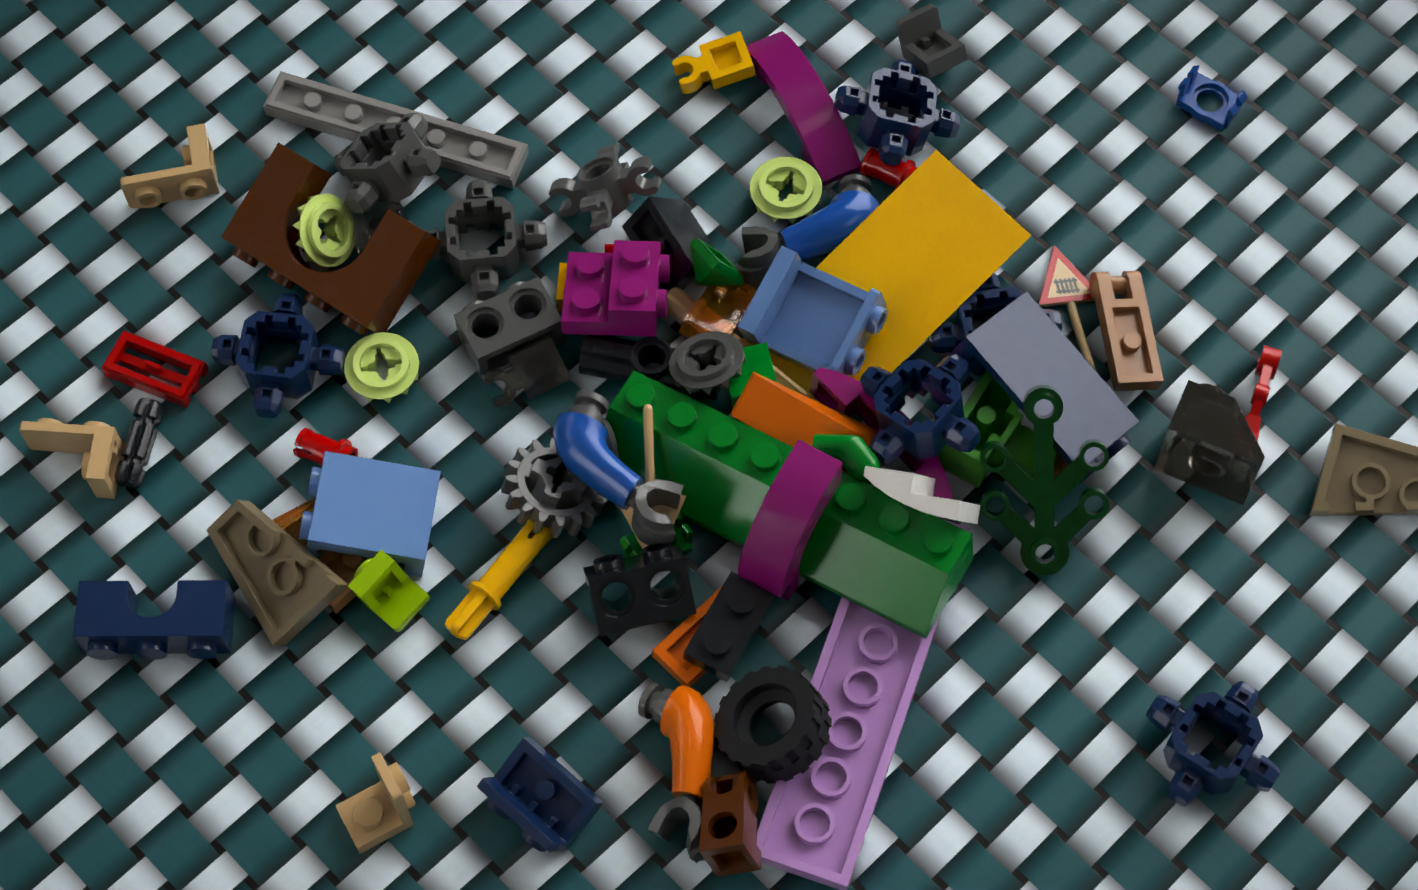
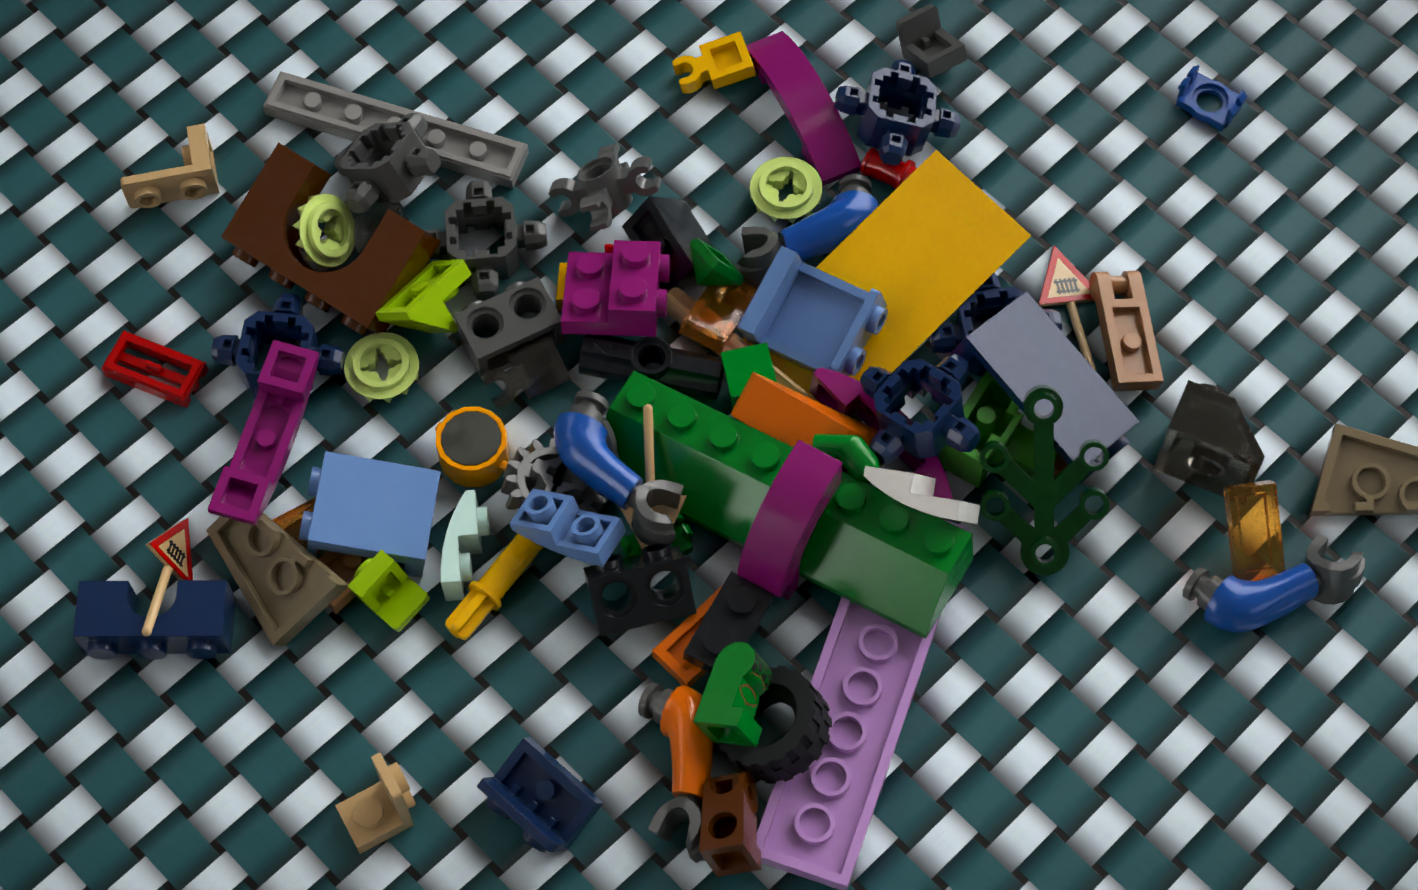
tan bracket [19,418,123,499] -> none
black axle [114,398,164,489] -> none
red pin [293,428,358,465] -> none
dark grey gear [669,331,746,395] -> none
dark blue piece [1146,681,1281,807] -> none
red piece [1232,345,1282,458] -> none
none -> piece [142,518,193,637]
none -> magenta slope [208,340,320,526]
none -> lime slope [375,259,472,333]
none -> piece [435,406,509,487]
none -> light aqua slope [441,490,490,601]
none -> medium blue slope [509,488,626,567]
none -> green leg [693,642,772,747]
none -> piece [1182,534,1365,633]
none -> clear orange tile [1223,480,1285,581]

